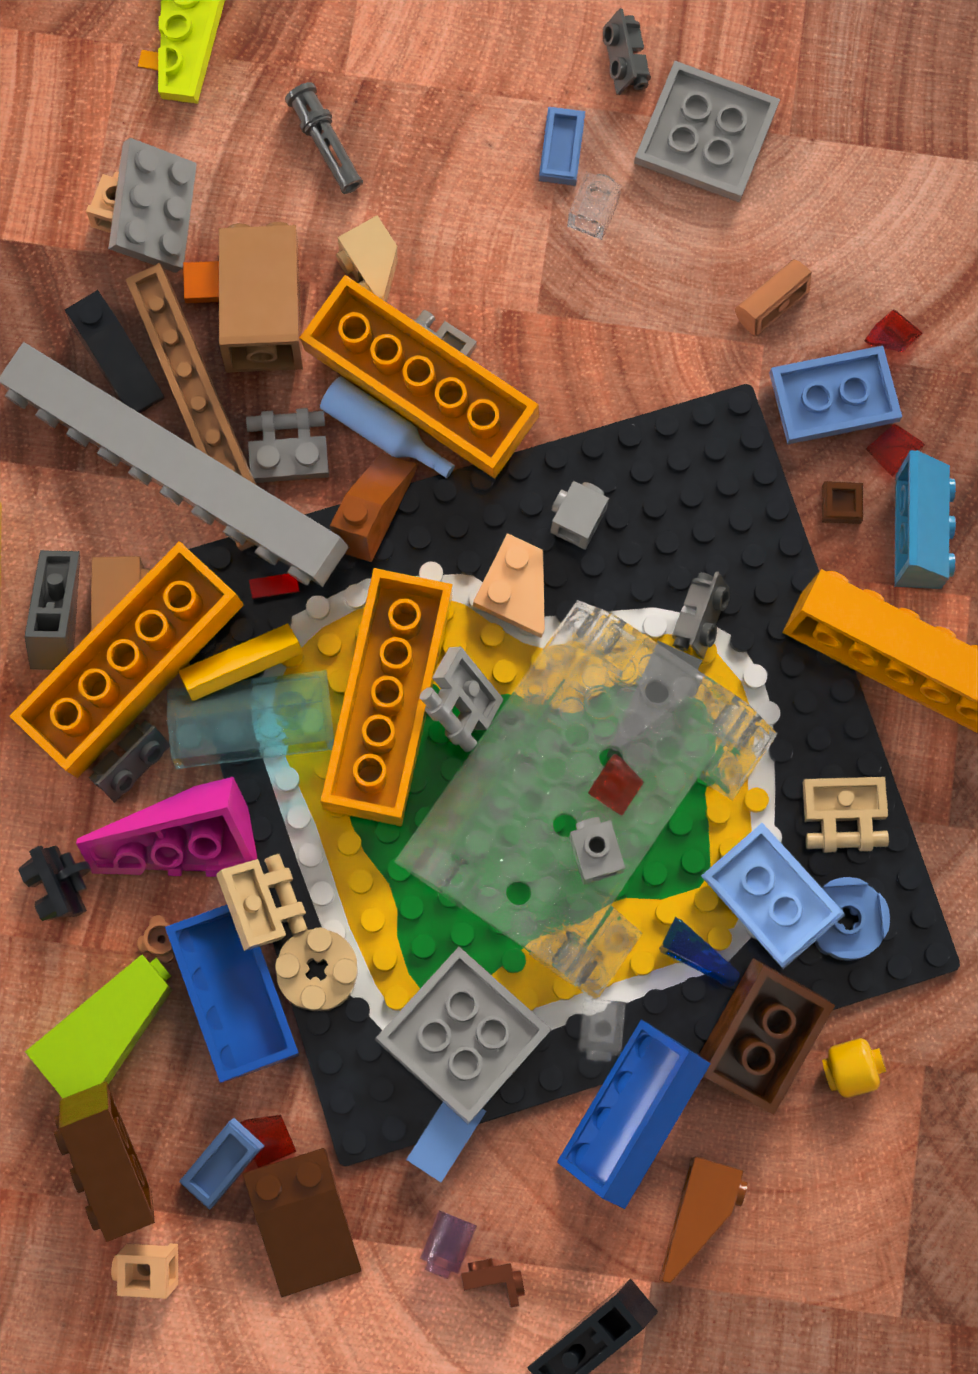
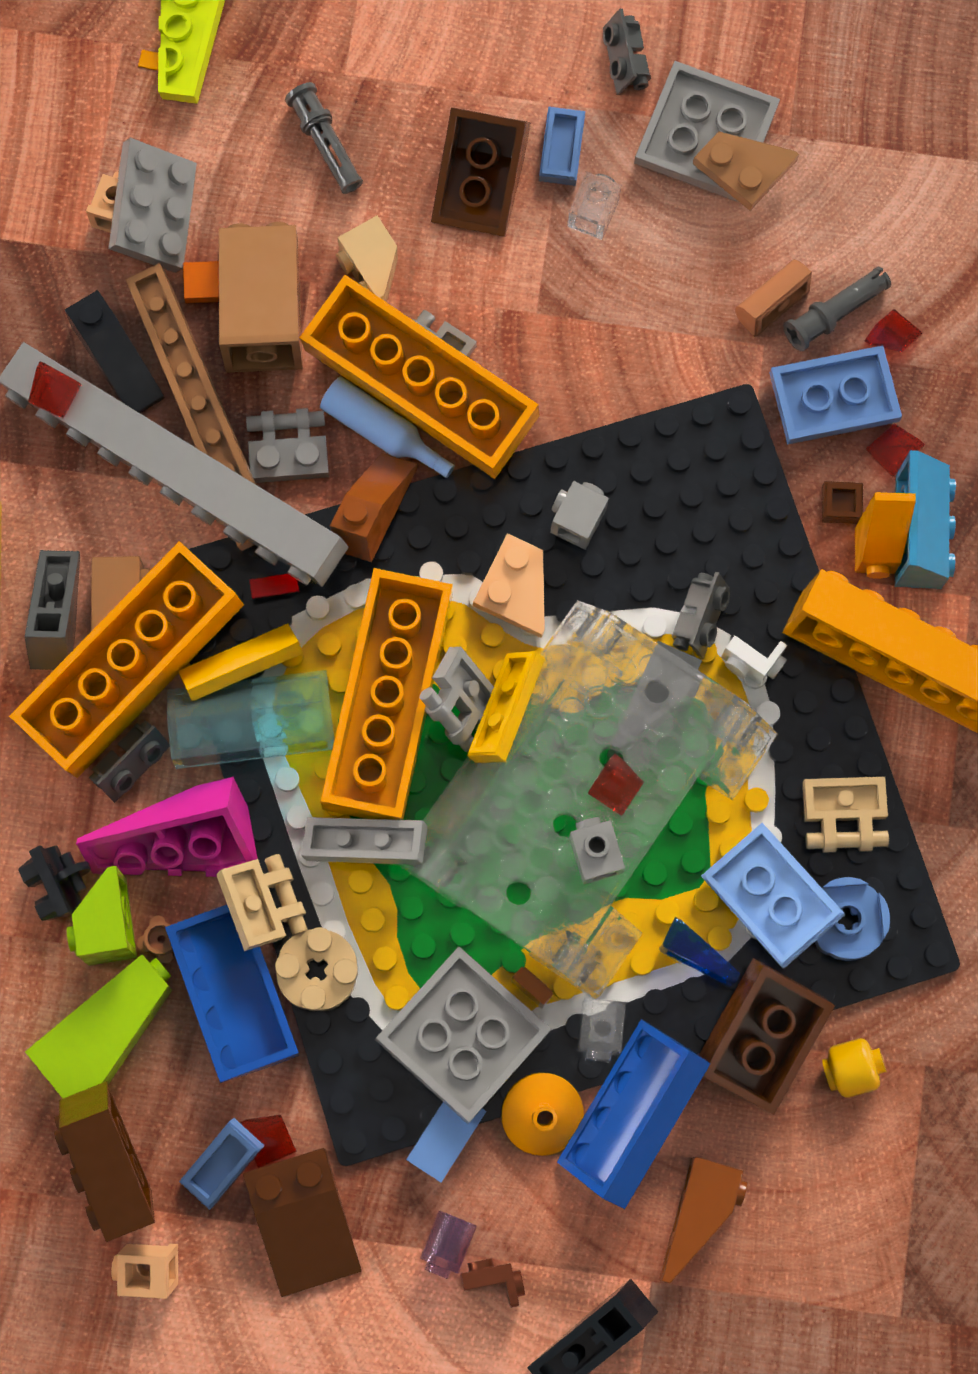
none -> clear red slope [28,361,82,419]
none -> lime slope [67,866,137,966]
none -> light grey plate [301,817,428,865]
none -> reddish brown slope [431,107,531,237]
none -> yellow tile [467,651,545,763]
none -> light orange dish [501,1073,584,1156]
none -> reddish brown tile [511,967,553,1009]
none -> medium nougat wing [693,131,799,211]
none -> white bracket [721,635,787,685]
none -> dark grey pin [783,266,891,351]
none -> light orange slope [855,492,916,579]

